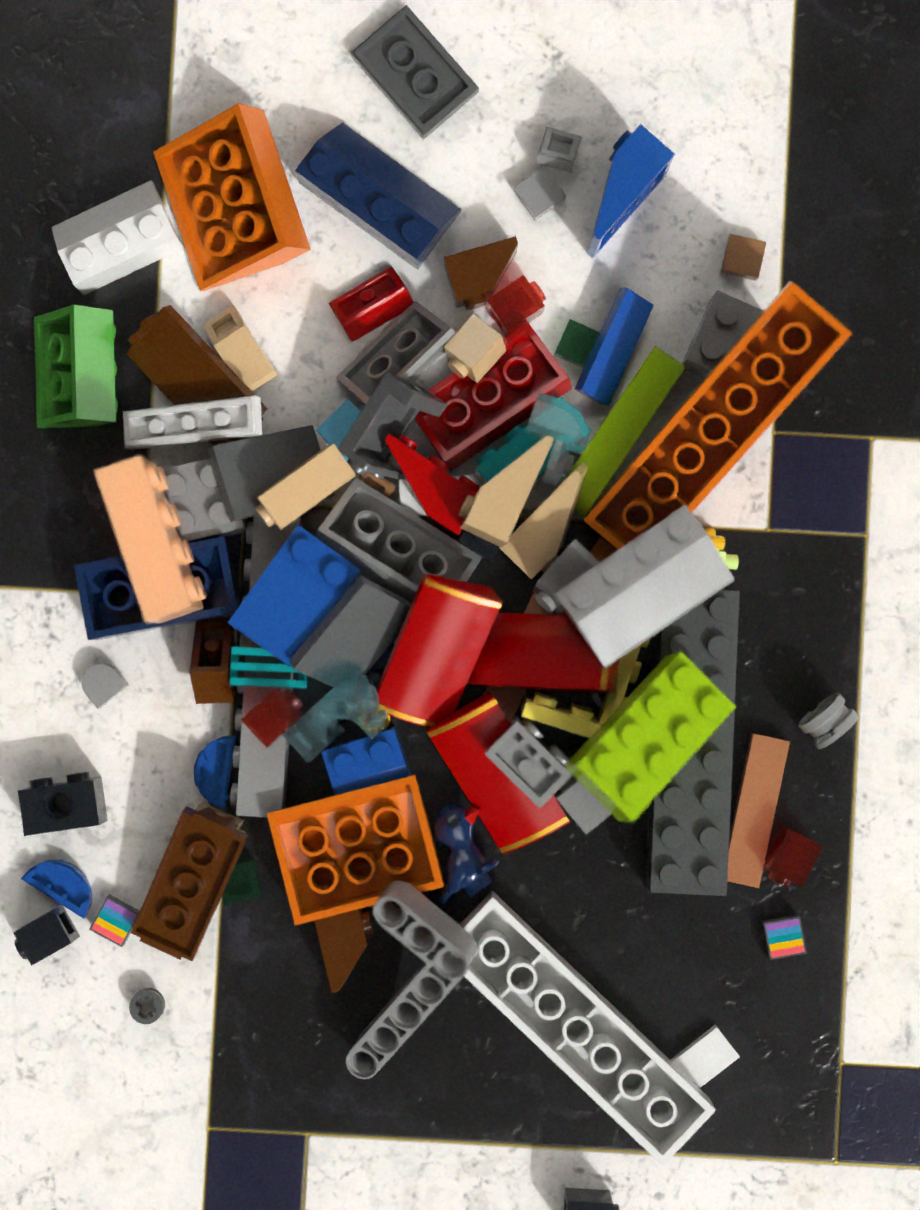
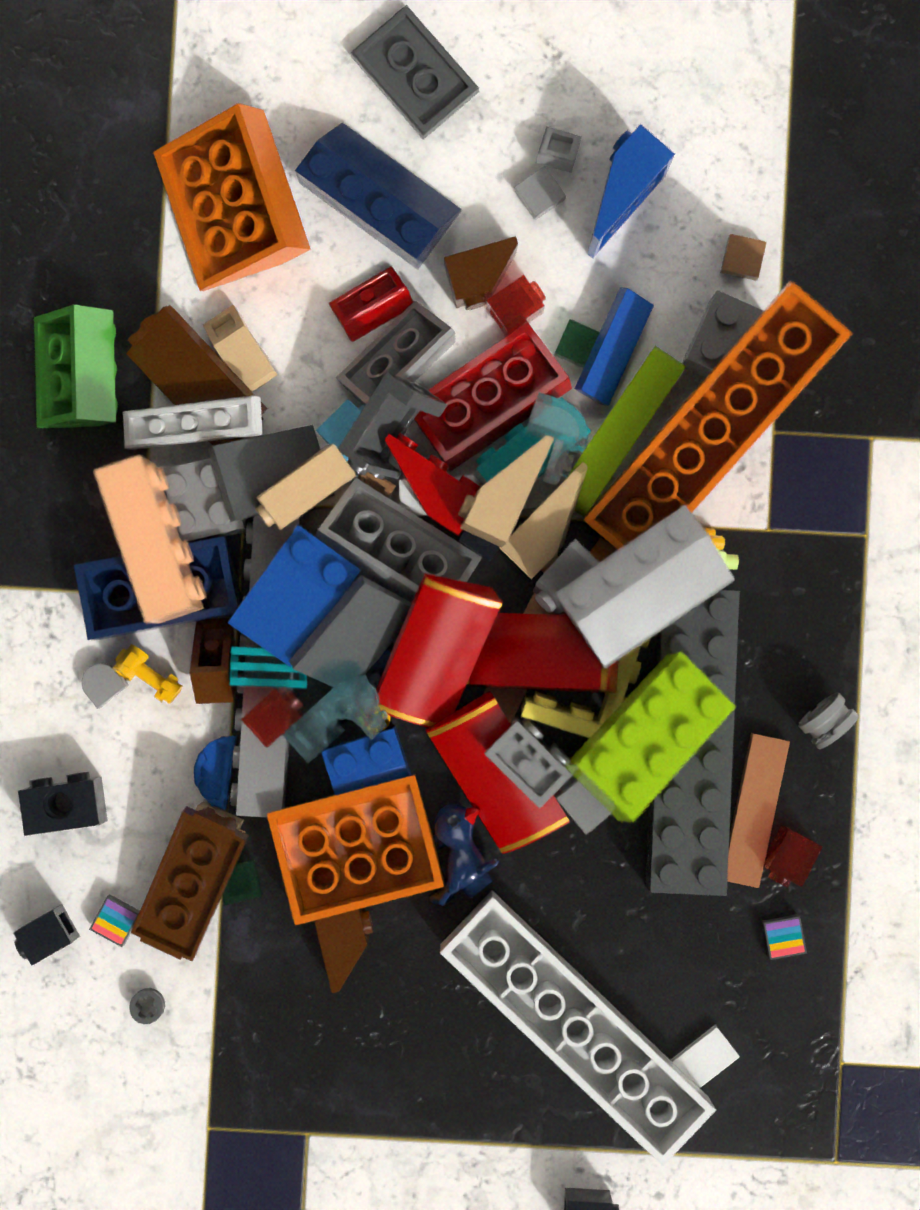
blue tile [21,860,92,919] -> none
white slope [51,180,184,295] -> none
light grey beam [346,881,477,1079] -> none
tan brick [444,314,506,383] -> none
none -> yellow bar [112,644,183,704]

